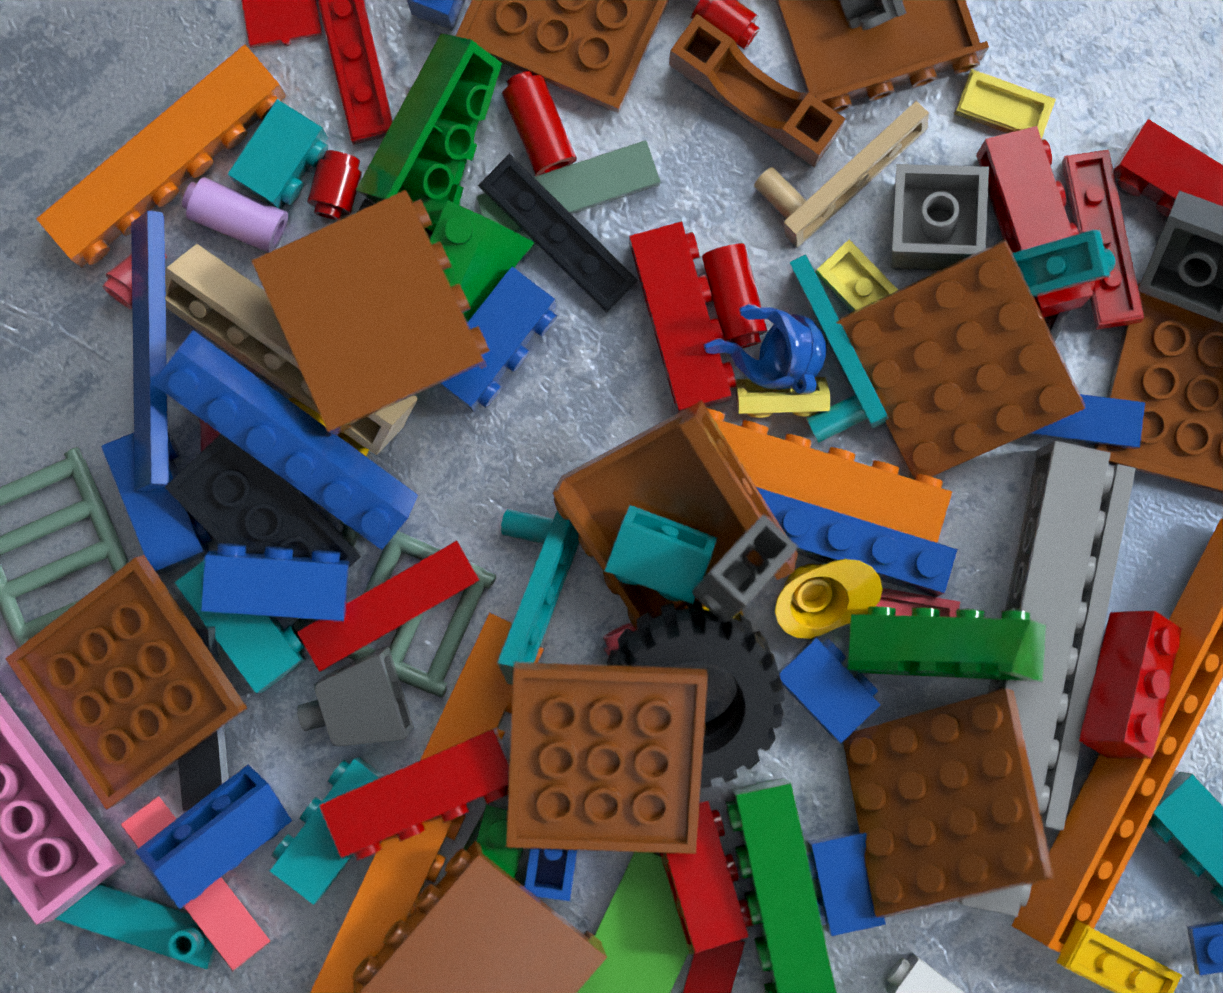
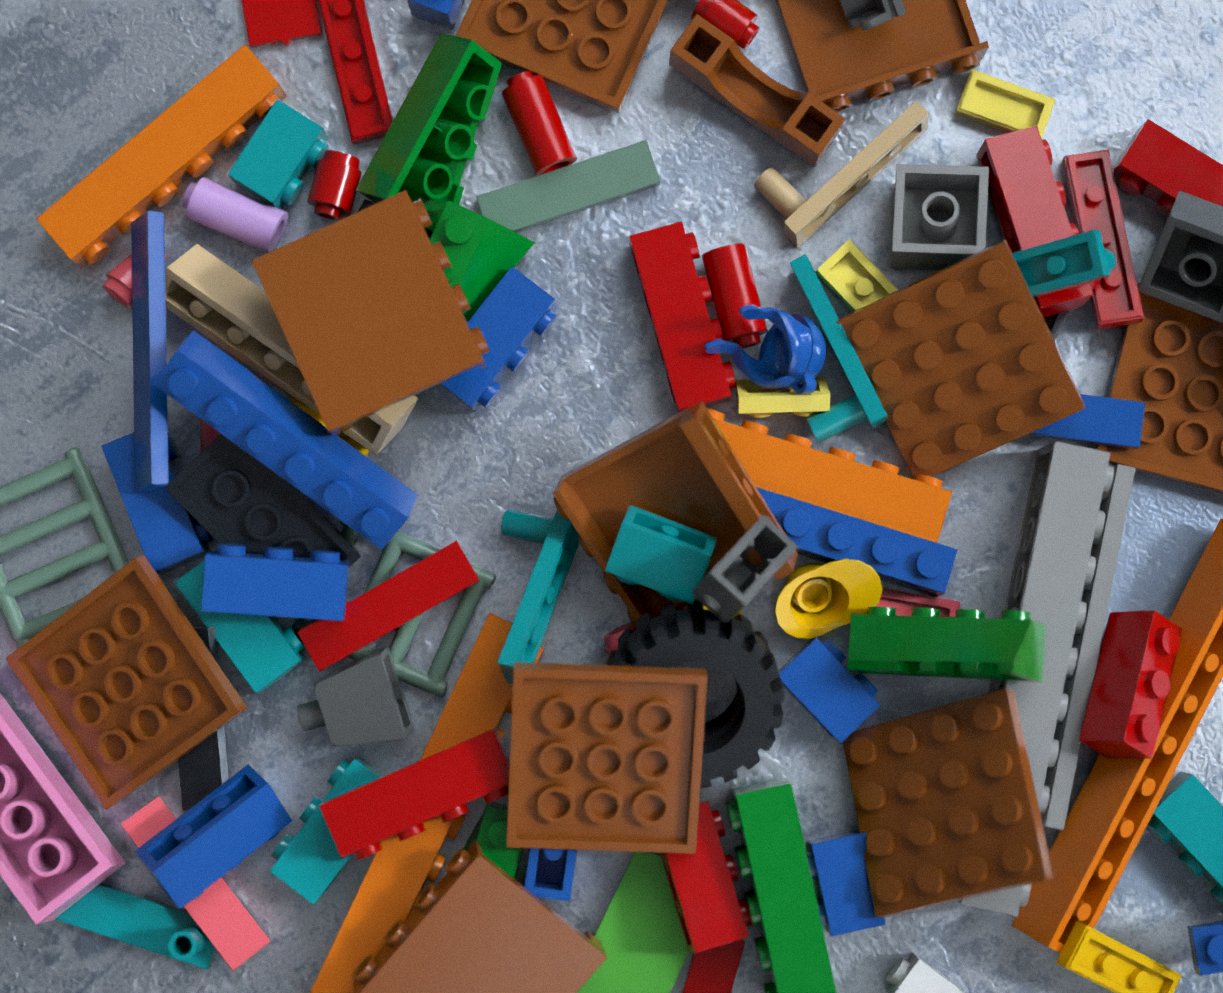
black tile [478,153,638,313] -> none

